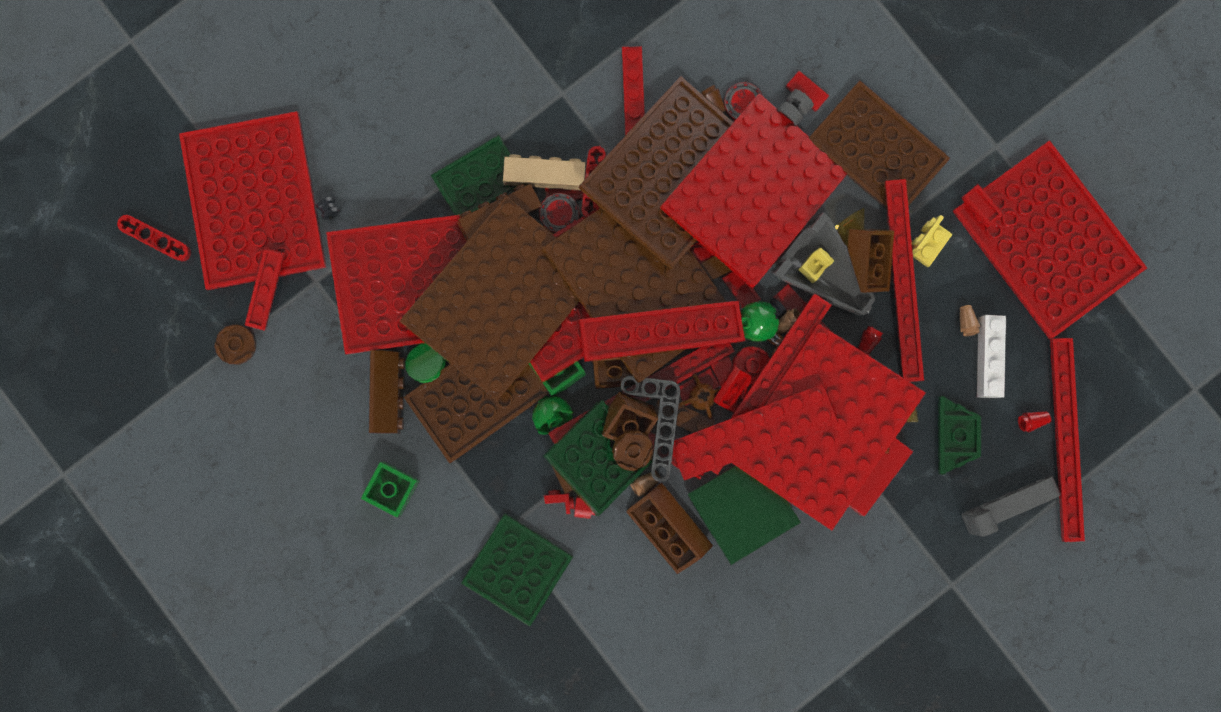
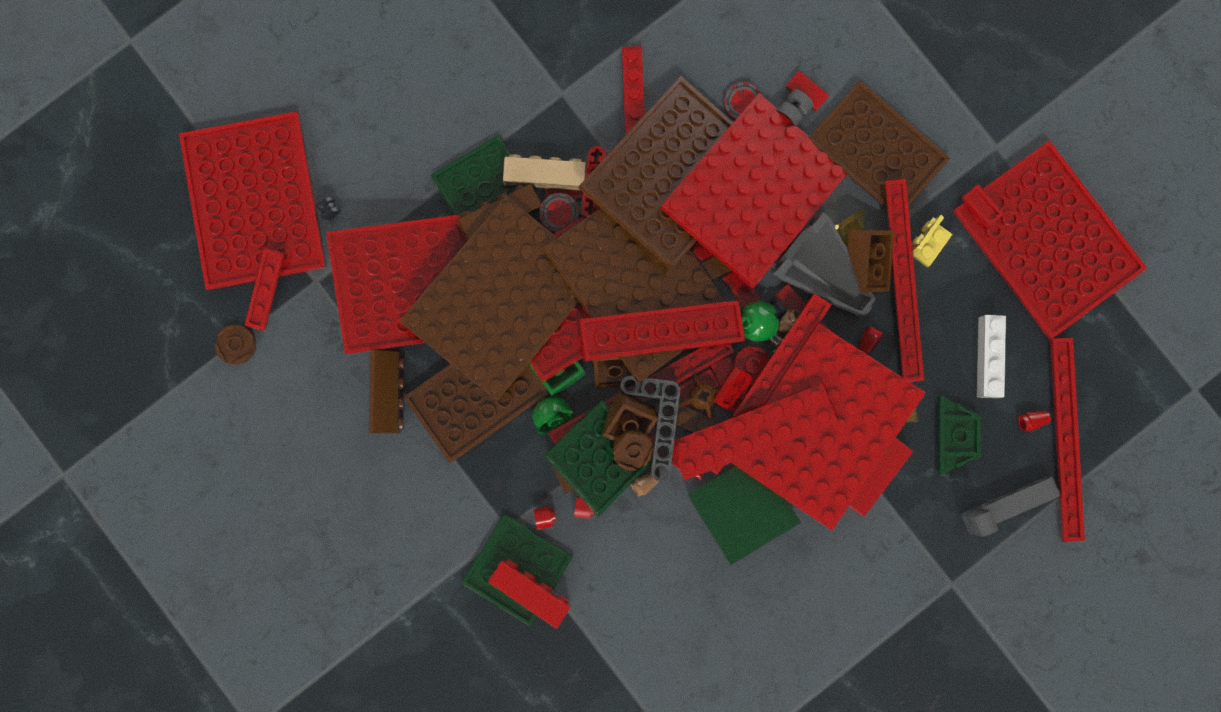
red beam [117,215,191,262] -> none
green brick [361,462,420,518] -> none
green tile [405,343,445,383] -> none
red bracket [544,490,574,514] -> none
reddish brown slope [626,483,713,574] -> none
reddish brown cone [701,85,726,113] -> none
light yellow bracket [798,248,834,284] -> none
medium nougat cone [959,305,981,336] -> none
none -> red brick [488,559,571,629]
none -> red plate [533,506,557,530]

